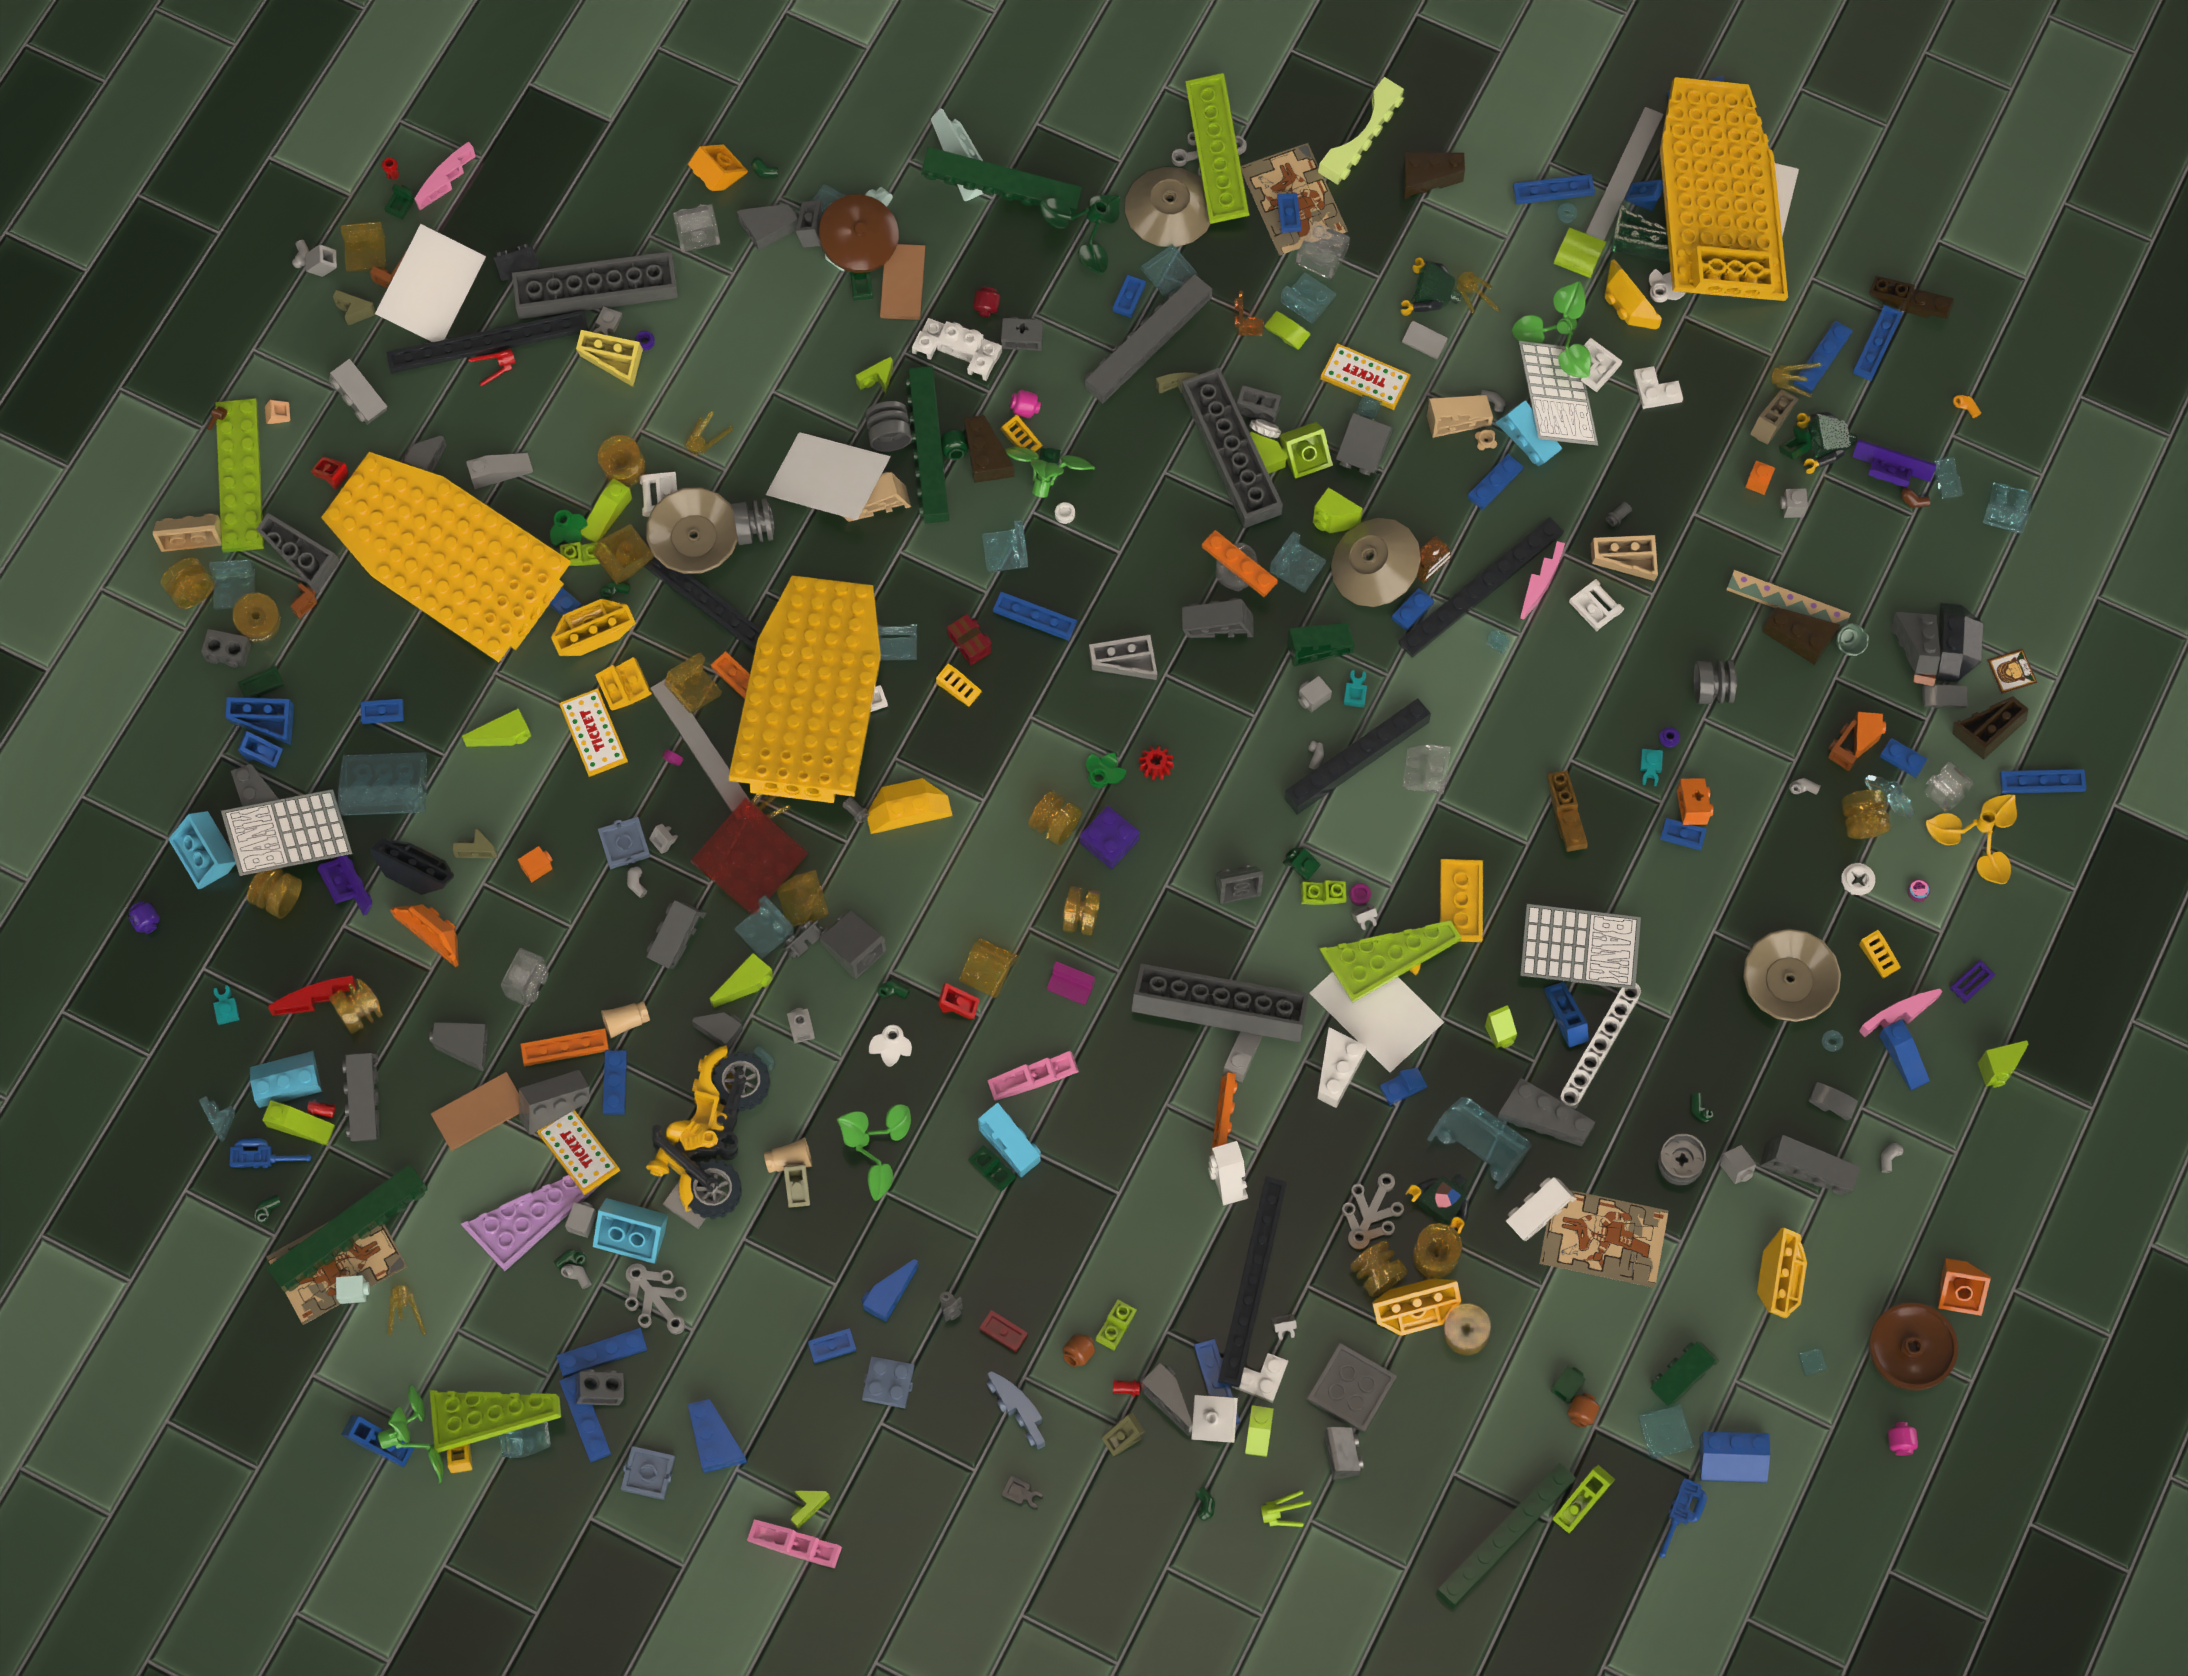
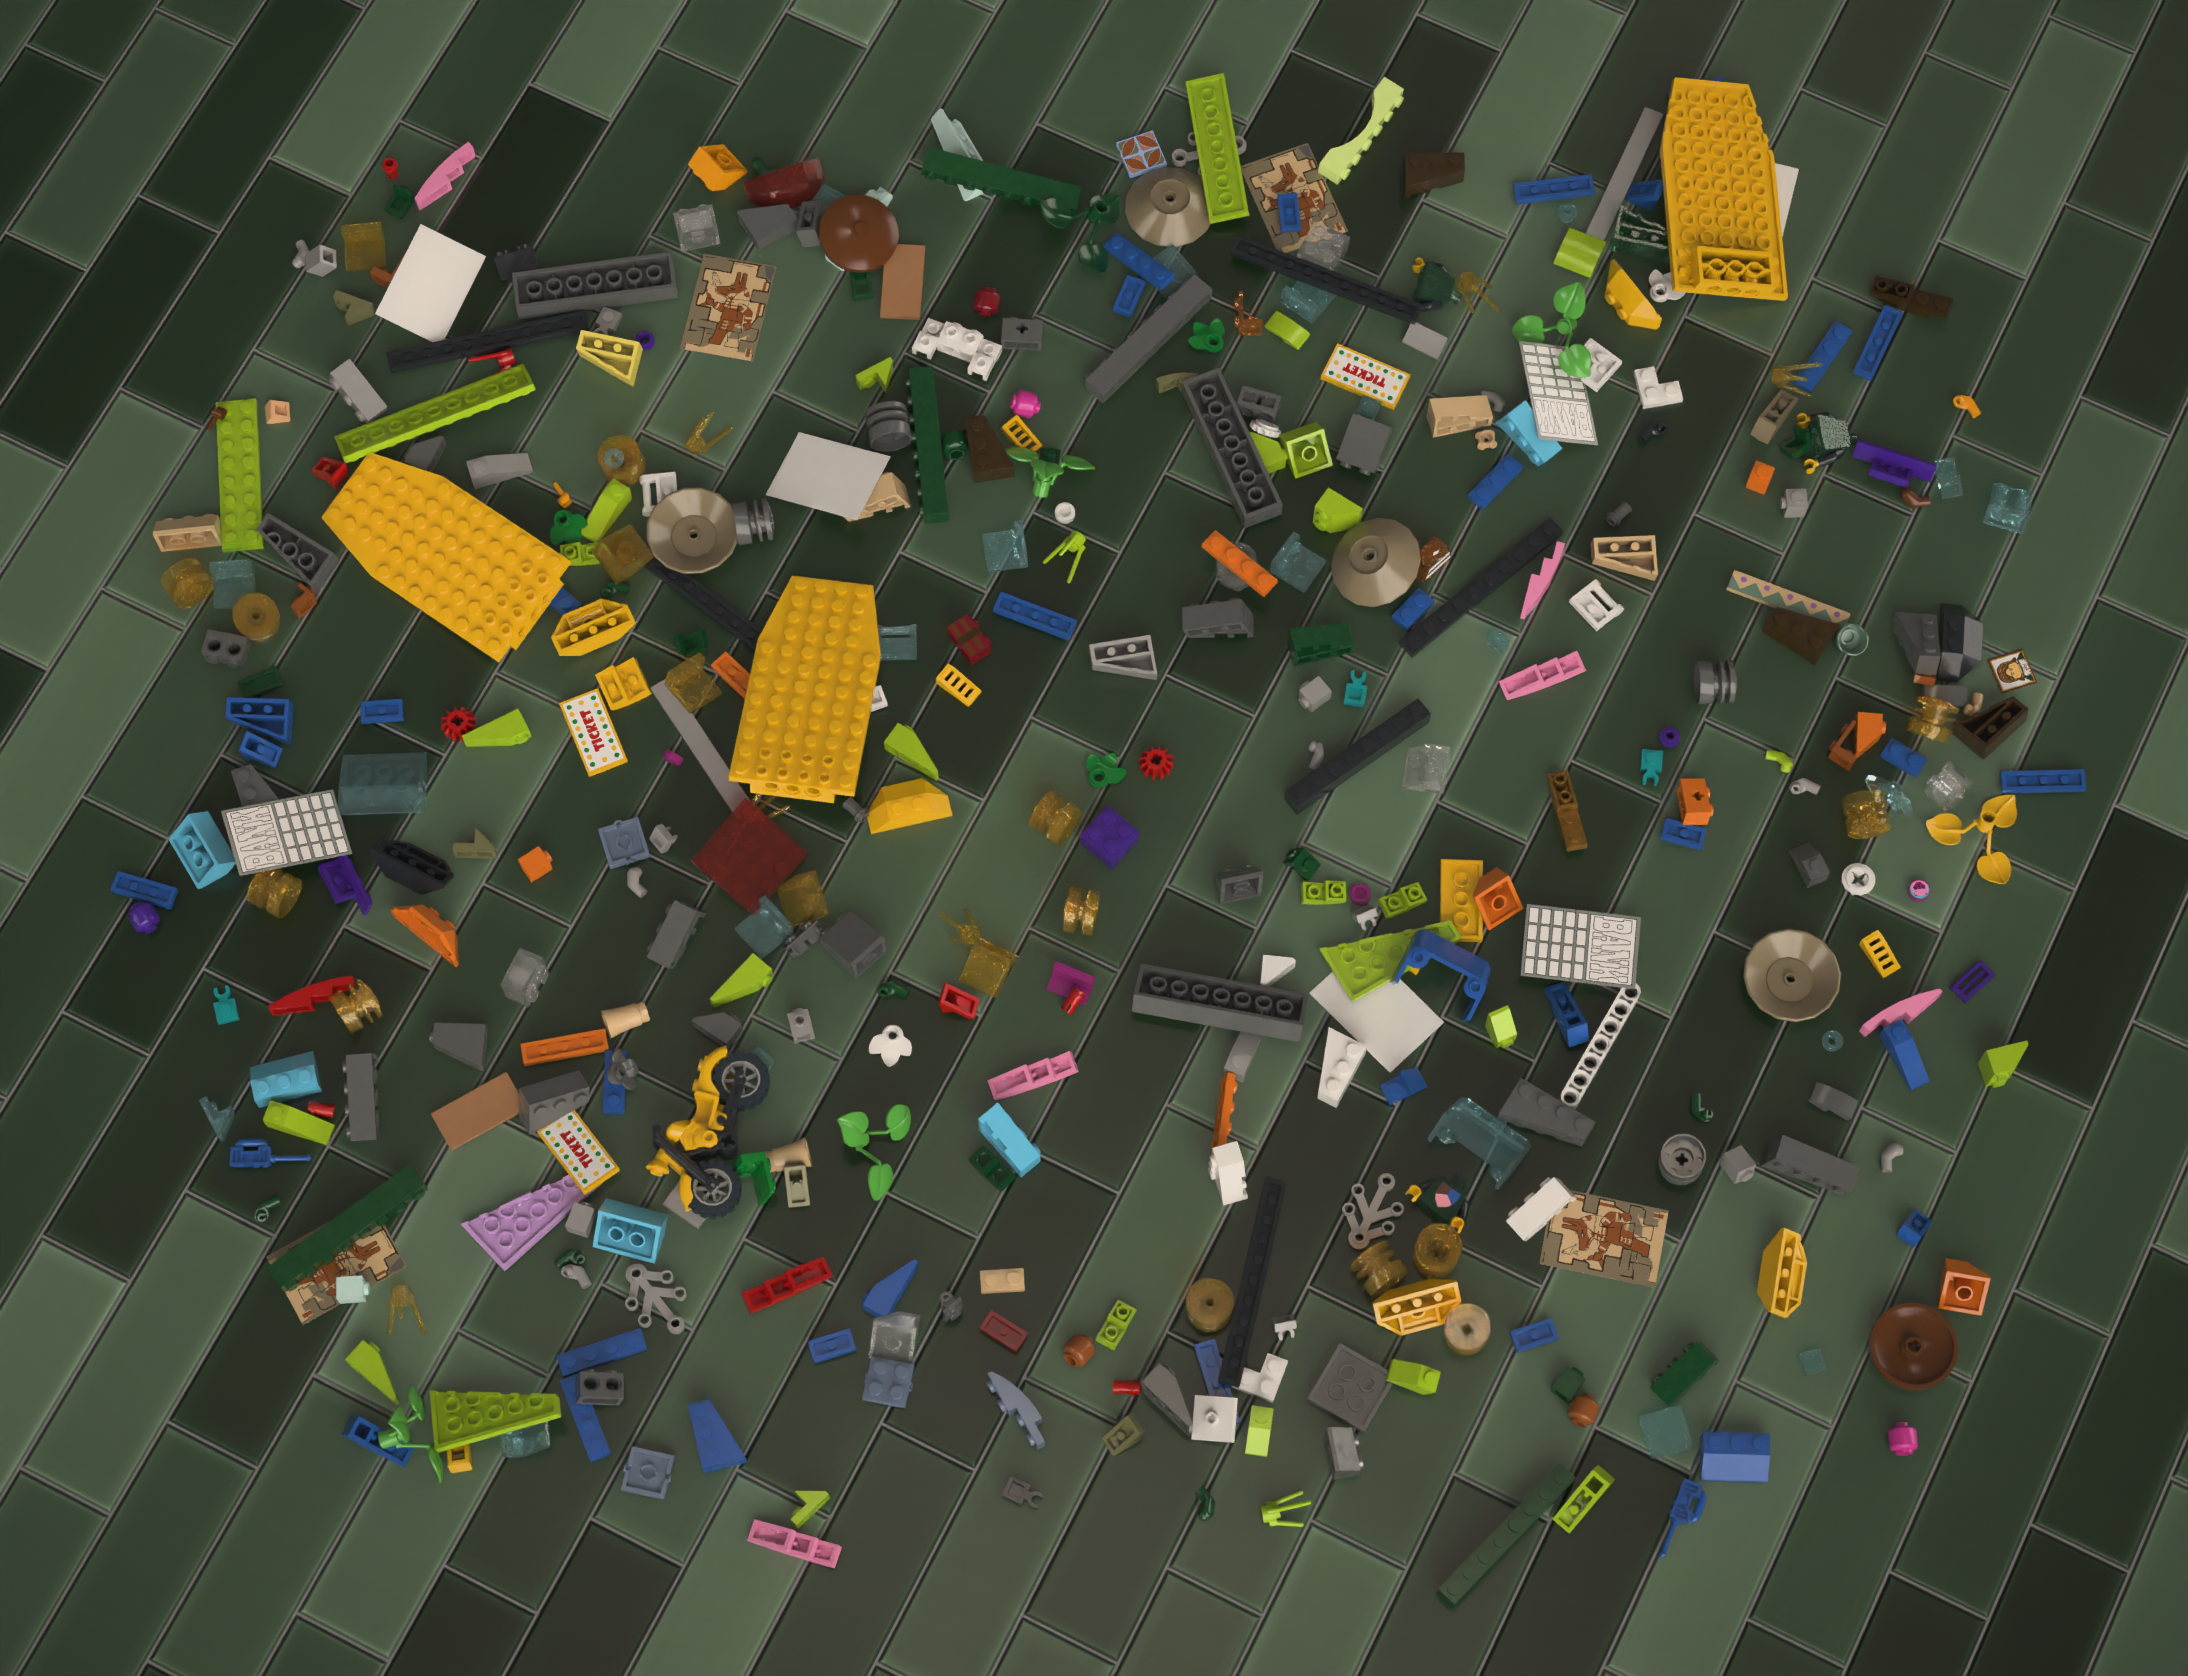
none -> blue plate [110,871,178,910]
none -> lime plate [334,364,536,464]
none -> lime slope [345,1340,400,1406]
none -> red gear [441,706,476,742]
none -> light orange hand [553,482,572,509]
none -> clear light blue plate [604,448,624,469]
none -> dark grey plate [607,1049,639,1090]
none -> dark green bracket [674,629,709,658]
none -> sticker [680,254,777,361]
none -> green bracket [732,1151,776,1206]
none -> red slope [741,1257,833,1314]
none -> clear red wedge [743,158,825,208]
none -> clear slope [869,1311,921,1364]
none -> lime slope [884,723,939,782]
none -> clear yellow plant [939,909,981,947]
none -> tan plate [980,1268,1025,1294]
none -> lime plant [1043,531,1086,583]
none -> red pin [1061,987,1085,1015]
none -> blue plate [1103,232,1175,291]
none -> tile [1116,130,1167,178]
none -> clear yellow wheel [1186,1278,1234,1332]
none -> green plate [1188,318,1225,353]
none -> black plate [1231,235,1423,325]
none -> white slope [1260,955,1296,987]
none -> lime slope [1377,882,1427,919]
none -> lime slope [1386,1359,1441,1395]
none -> blue windscreen [1389,929,1491,1022]
none -> orange slope [1473,867,1523,930]
none -> bright pink slope [1499,651,1586,700]
none -> blue plate [1510,1318,1559,1353]
none -> black arm [1638,422,1668,443]
none -> lime arm [1765,749,1793,773]
none -> dark grey slope [1789,843,1830,888]
none -> blue slope [1897,1209,1933,1247]
none -> clear yellow wheel [1906,695,1959,743]
none -> tan arm [1964,693,1984,717]

